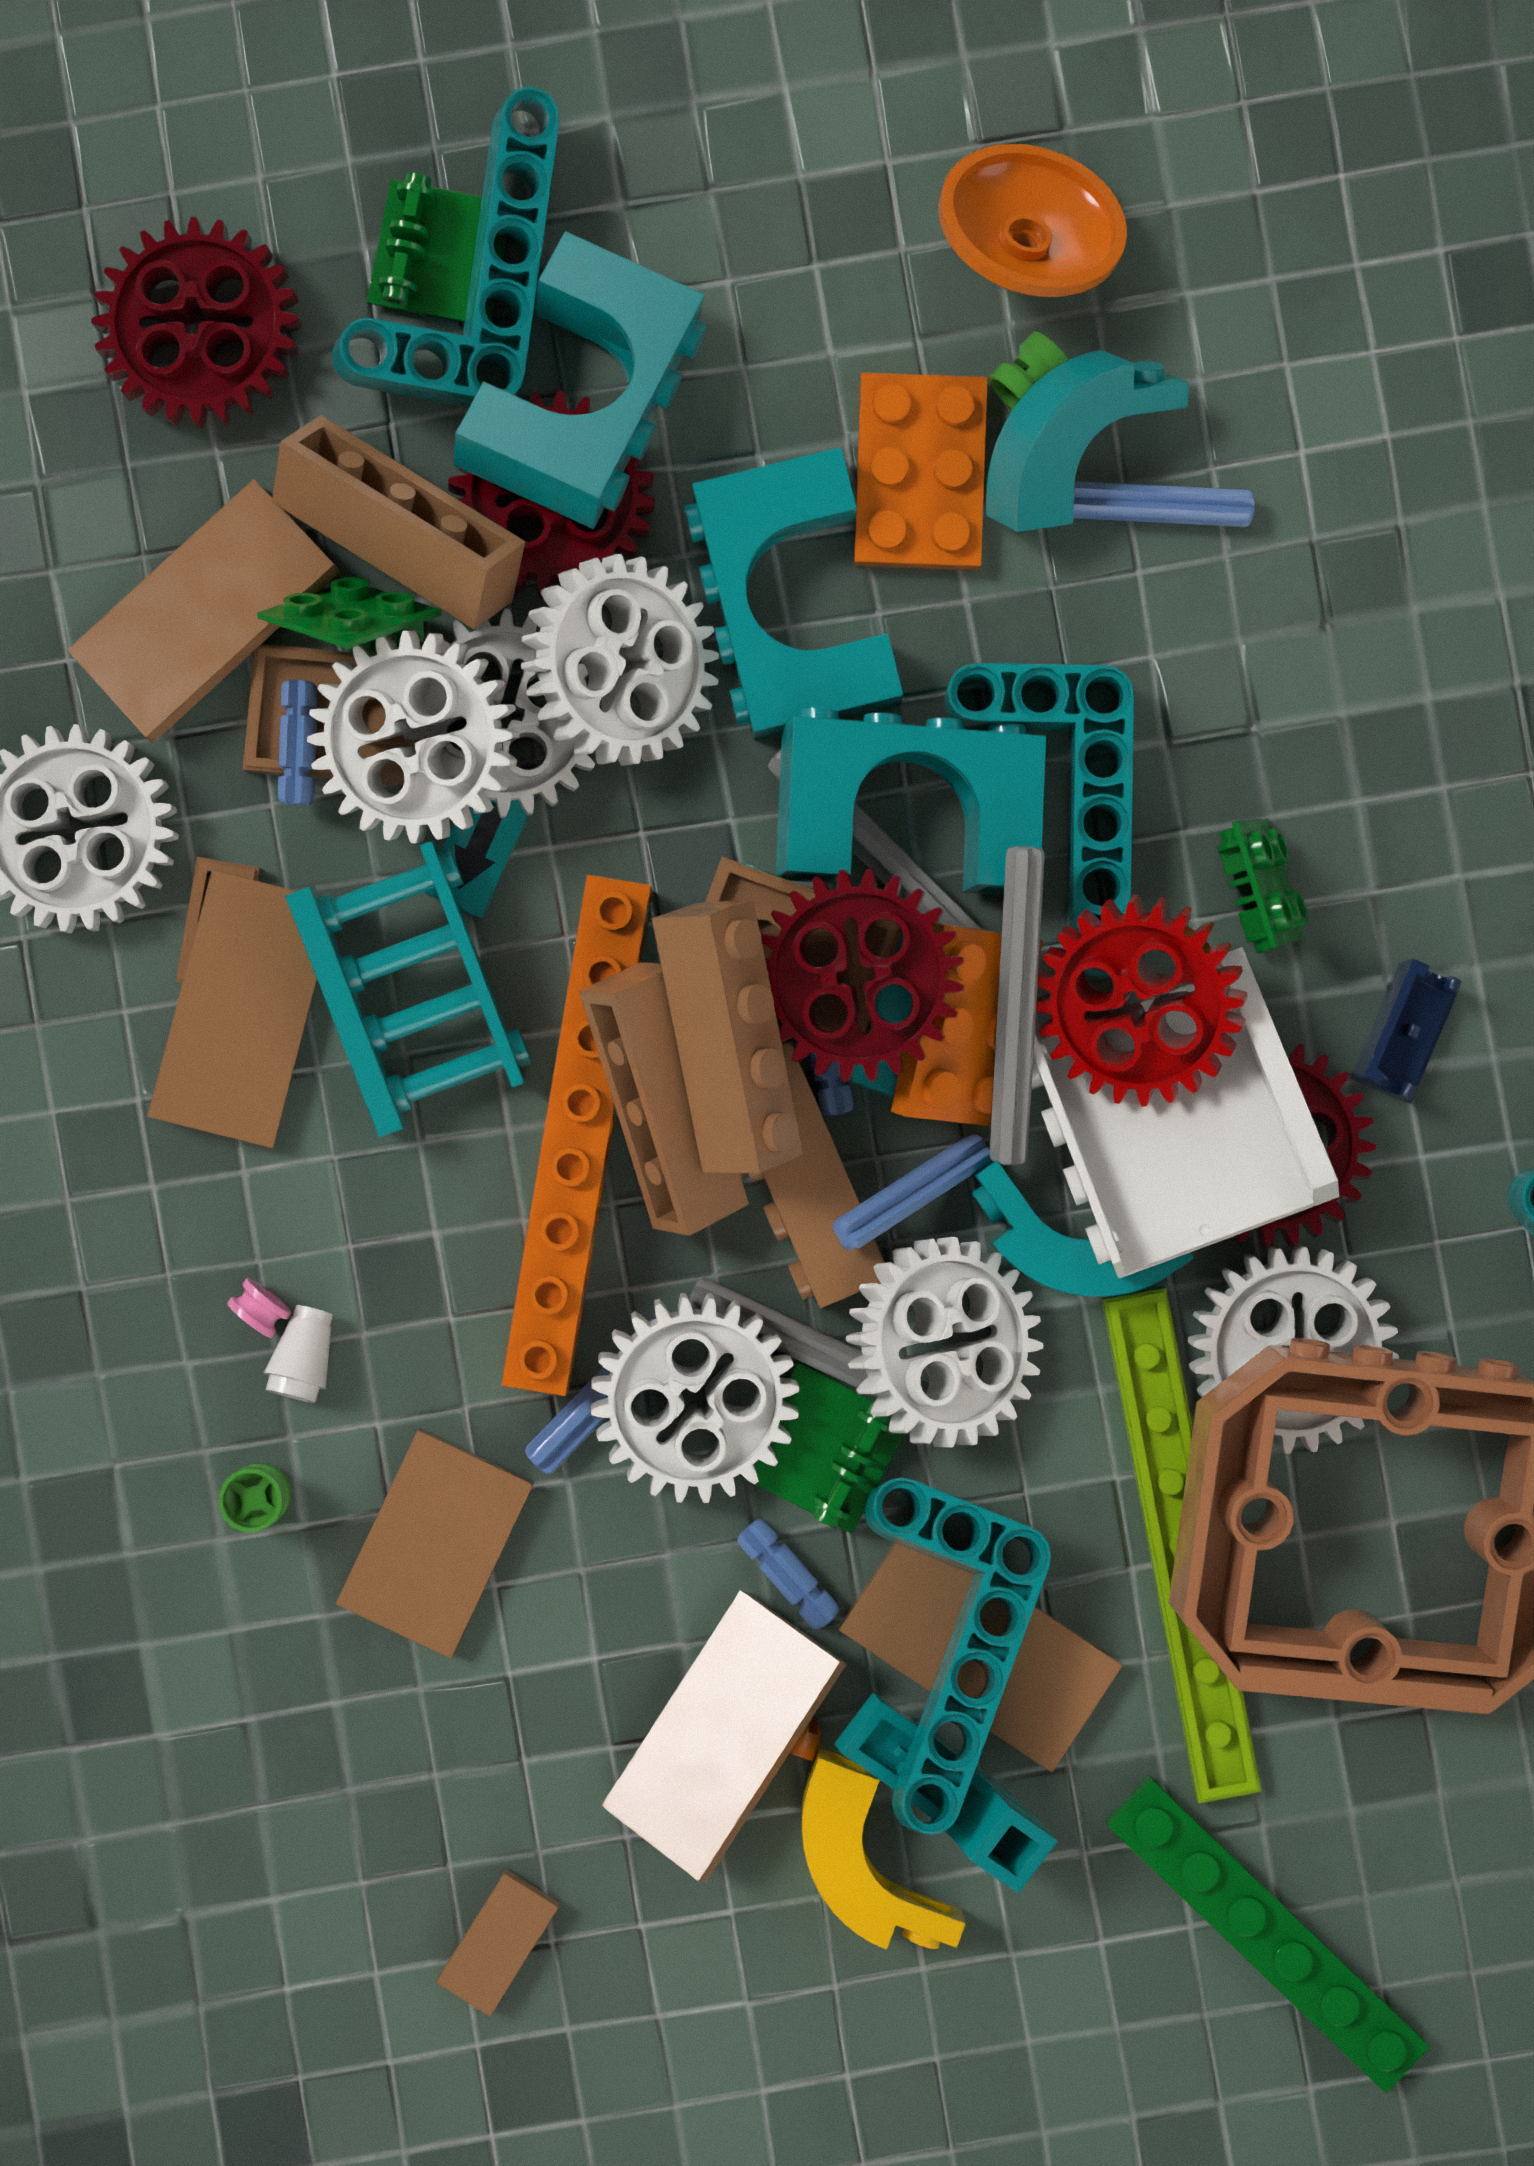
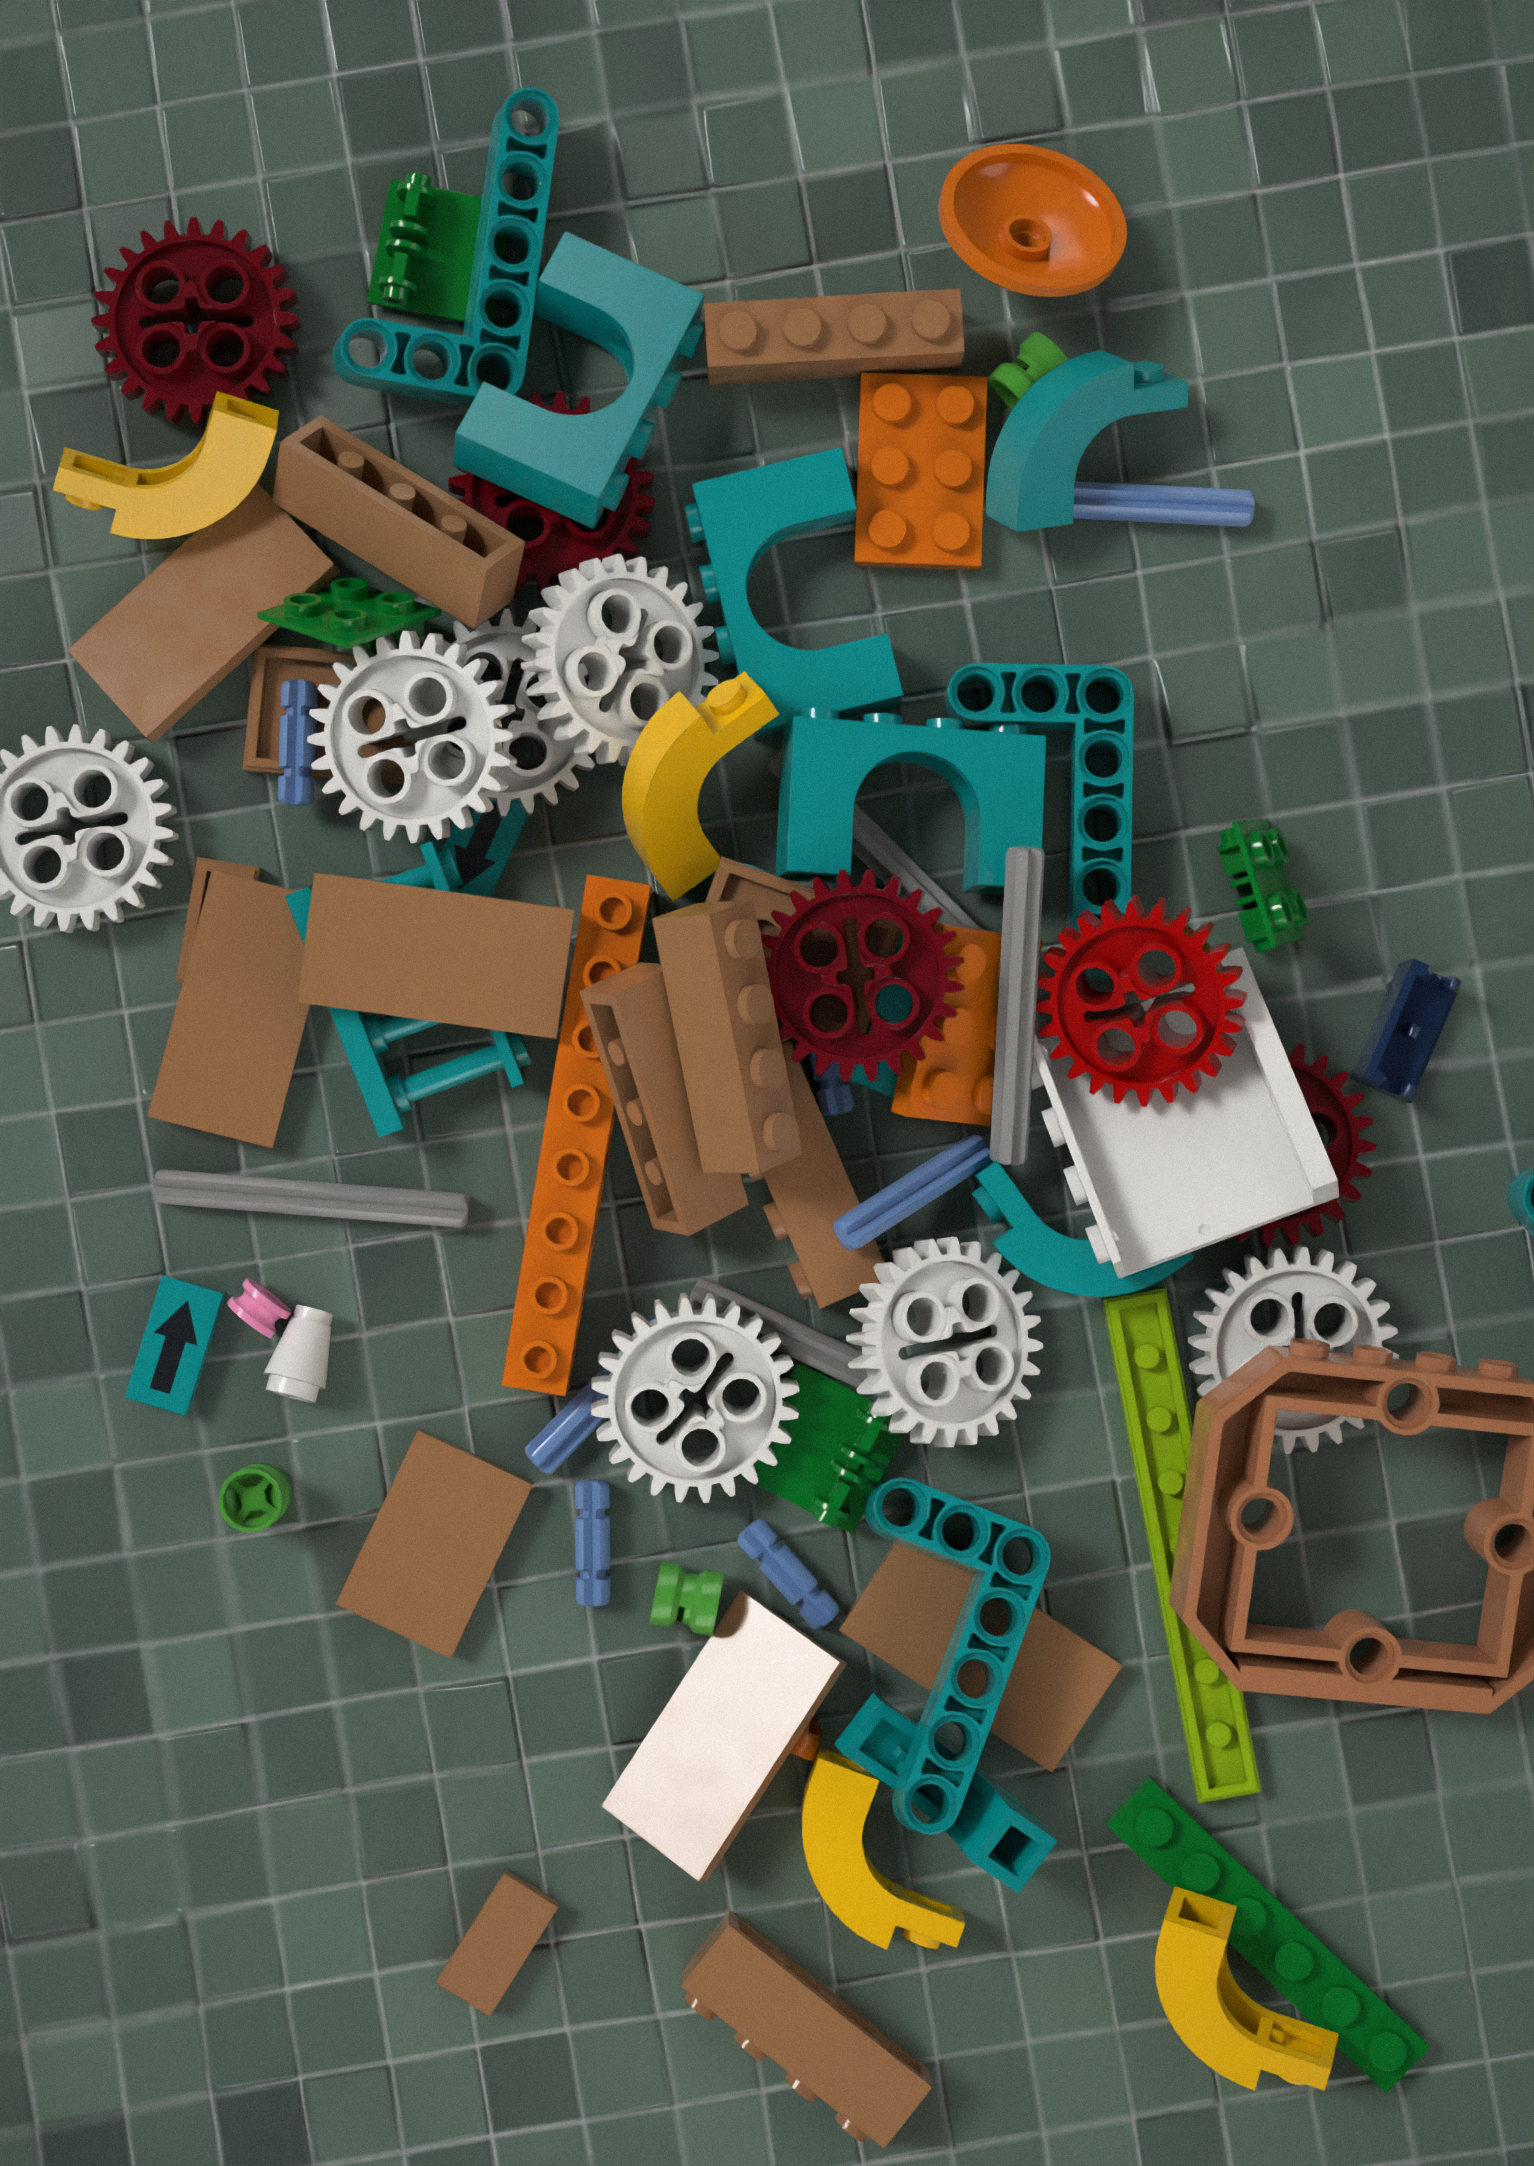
none -> yellow arch [53,391,279,539]
none -> teal tile [125,1274,227,1416]
none -> light grey axle [153,1169,470,1228]
none -> medium nougat tile [297,872,575,1039]
none -> medium blue axle [575,1479,611,1607]
none -> yellow arch [622,671,779,902]
none -> bright green wheel [649,1561,724,1636]
none -> medium nougat brick [681,1910,933,2149]
none -> medium nougat brick [704,288,965,386]
none -> yellow arch [1155,1886,1339,2091]

